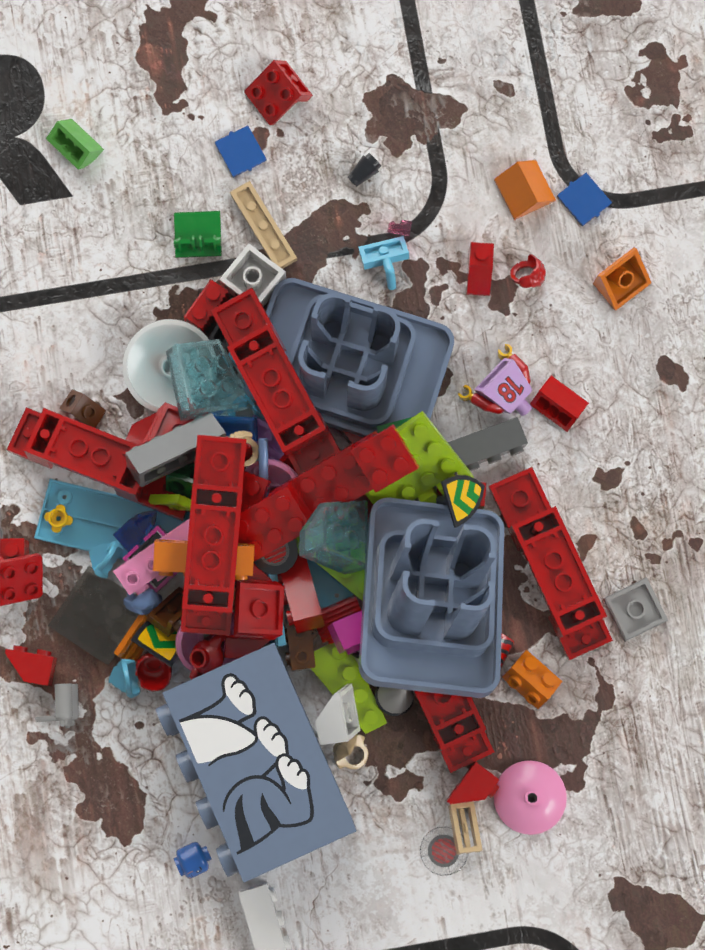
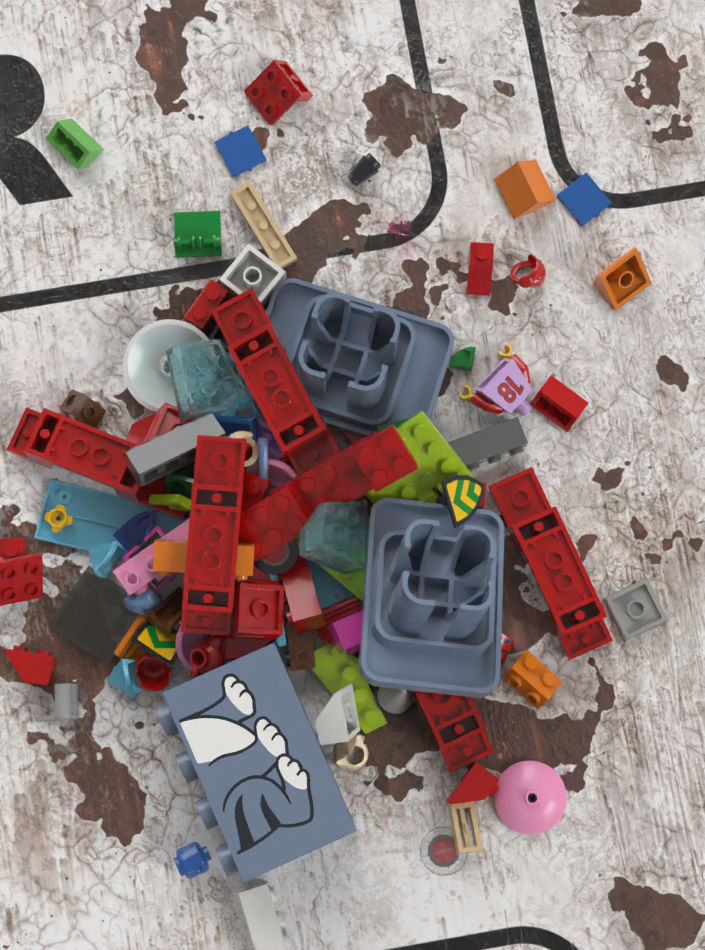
medium azure plate [358,236,410,290] -> none
none -> green tile [448,347,476,371]

